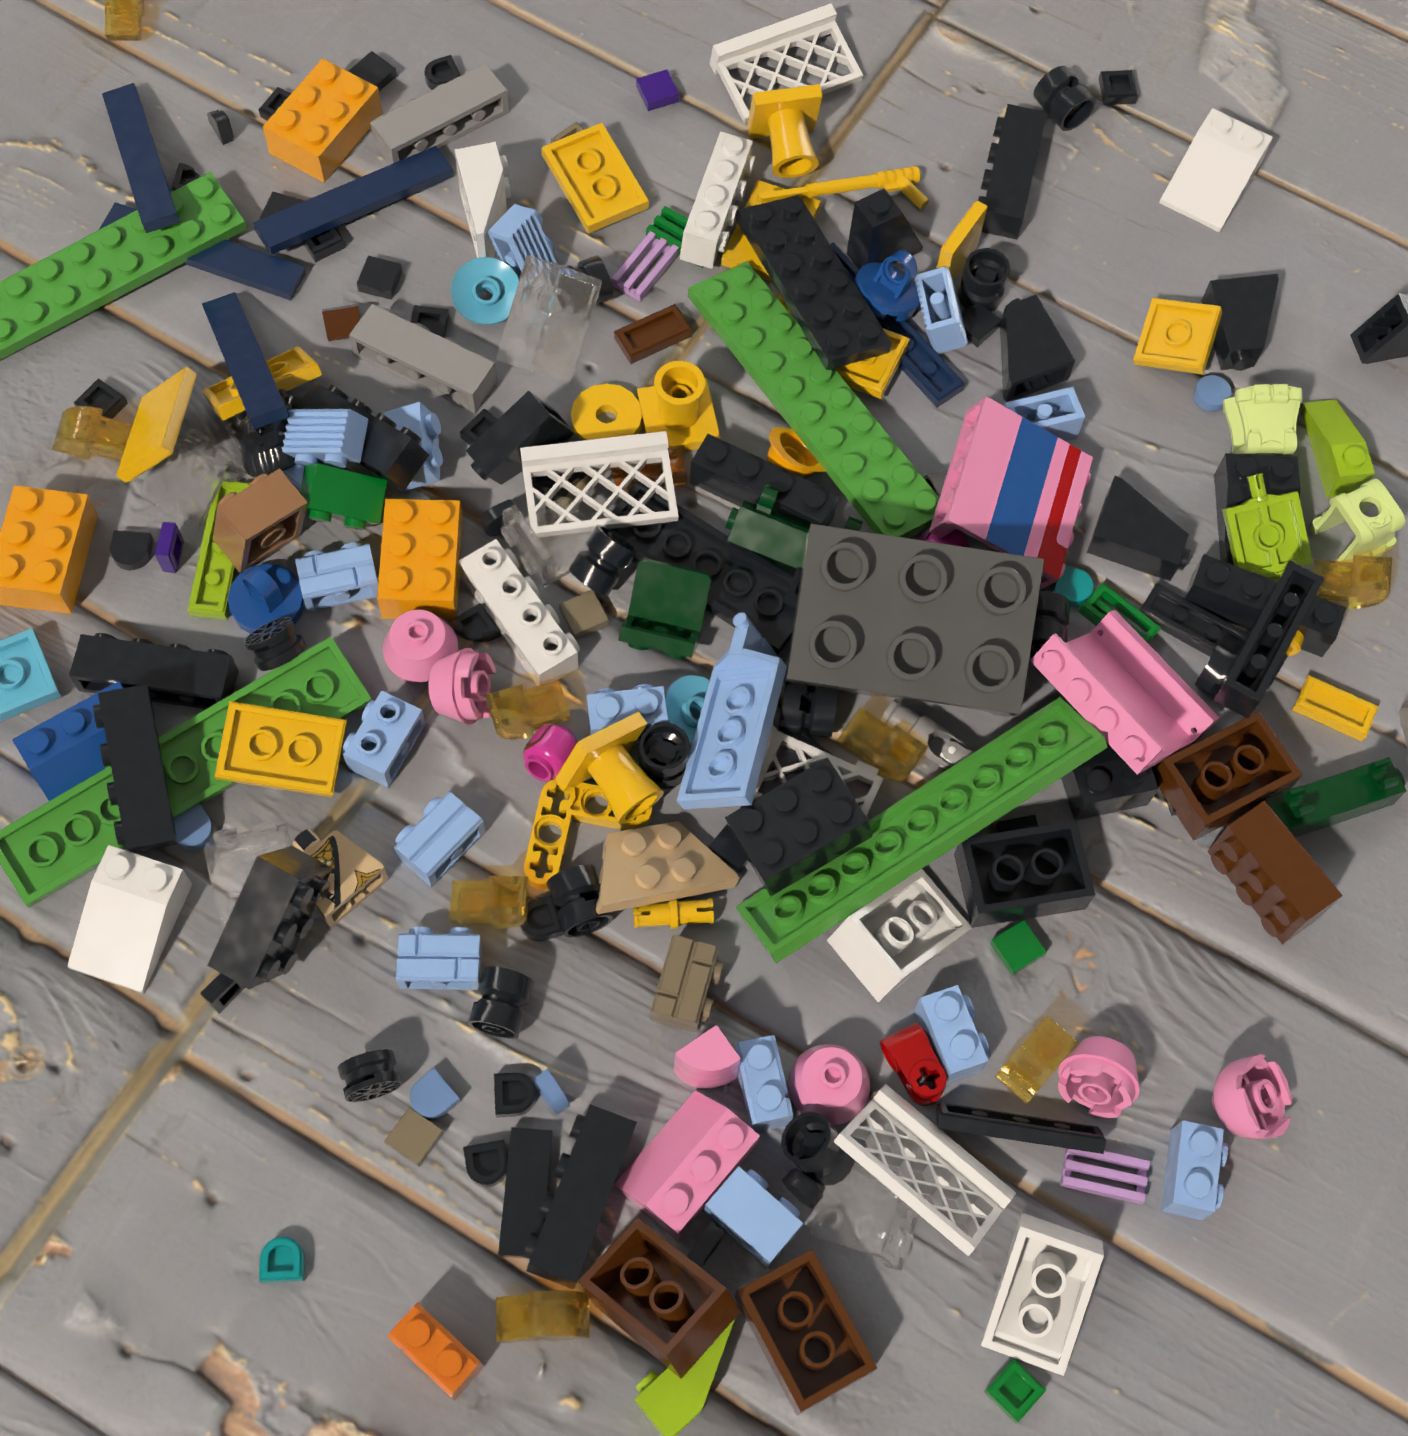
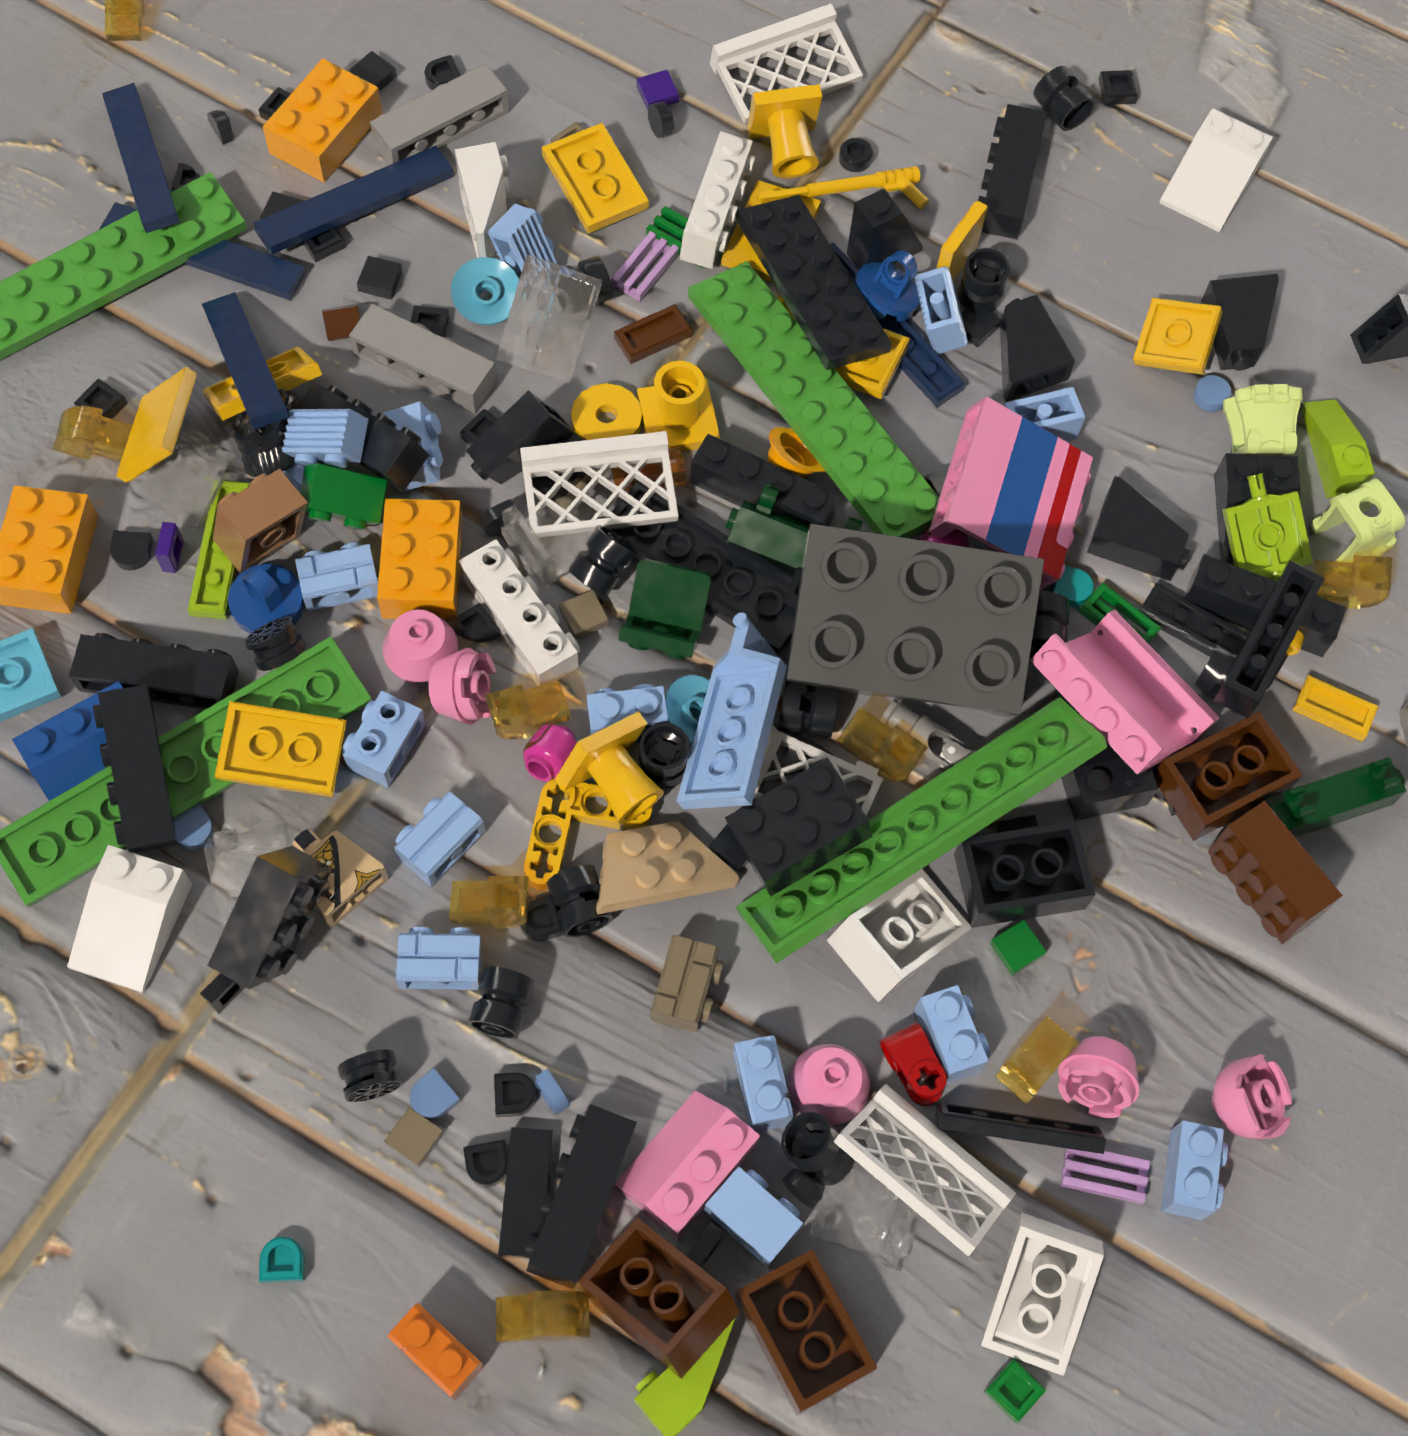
yellow pin [633,898,714,929] -> none
bright pink brick [674,1025,741,1089] -> none
none -> black tile [648,101,674,138]
none -> black tile [839,138,873,172]

